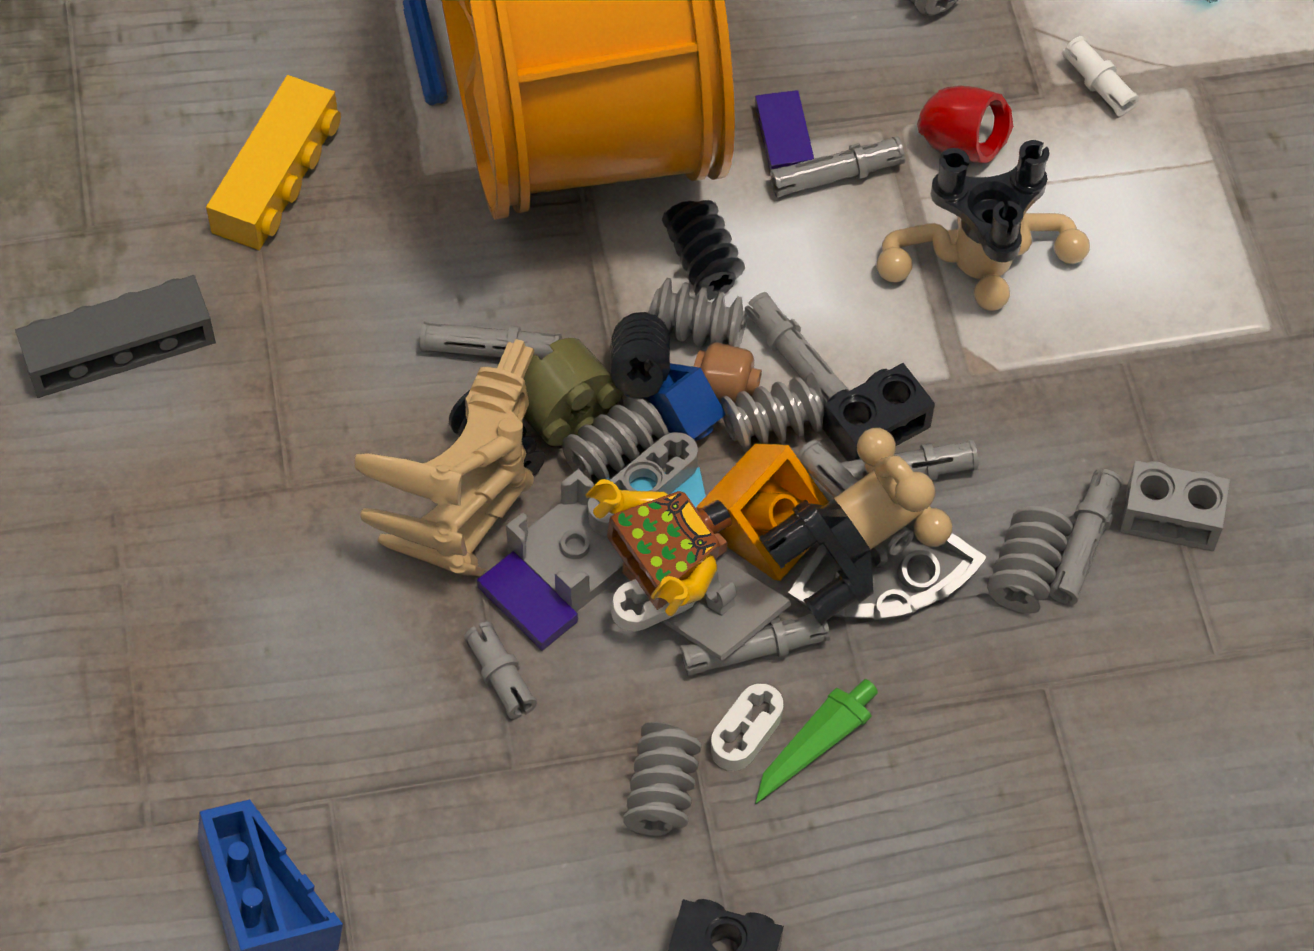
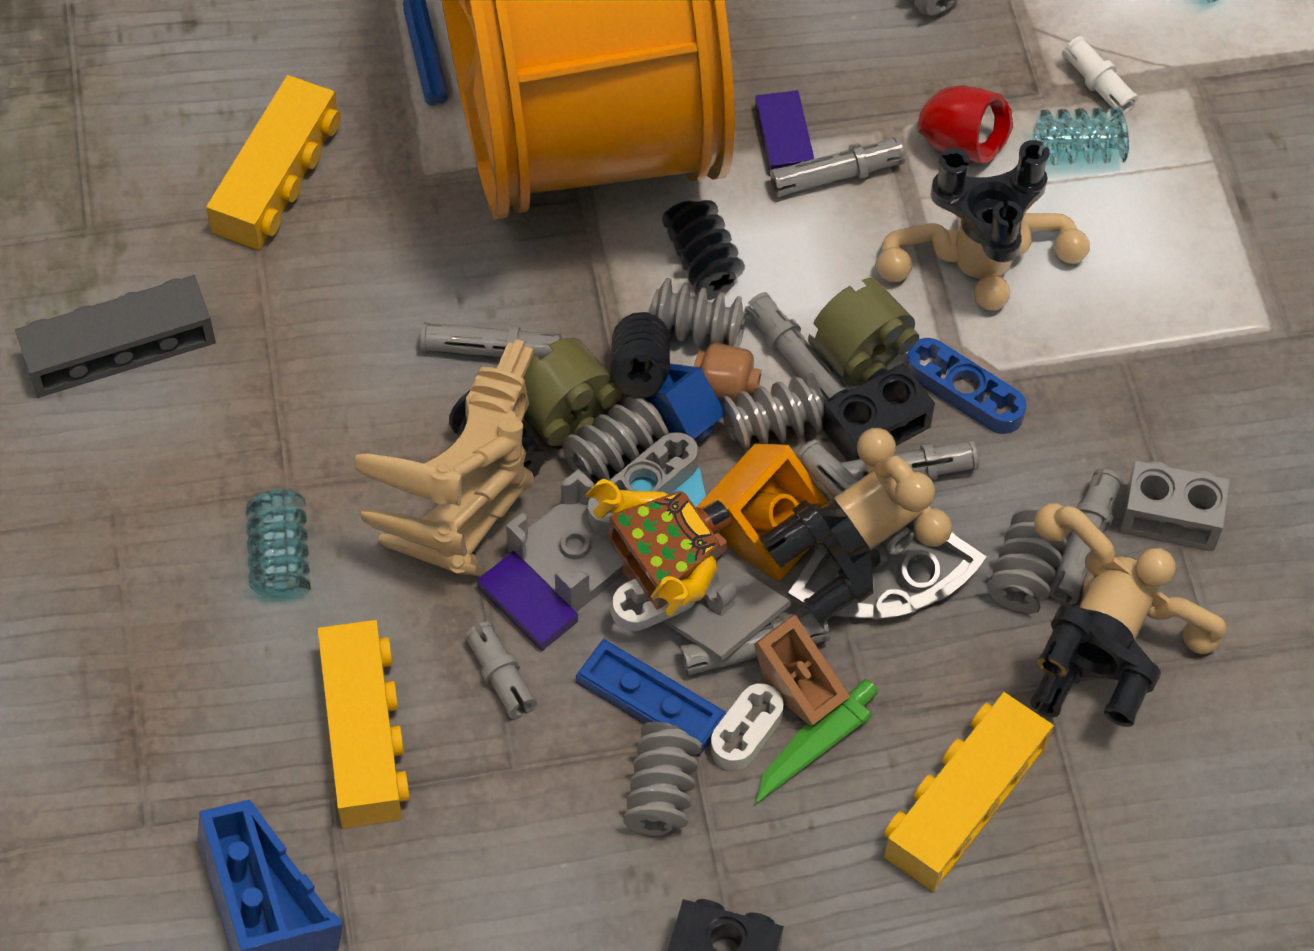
none -> clear light blue piece [245,489,311,599]
none -> yellow brick [317,620,410,829]
none -> blue tile [576,638,727,757]
none -> medium nougat slope [754,615,850,726]
none -> olive brick [808,278,919,384]
none -> yellow brick [884,692,1054,893]
none -> blue beam [906,338,1026,434]
none -> wheel [1030,503,1227,727]
none -> clear light blue piece [1032,107,1129,165]

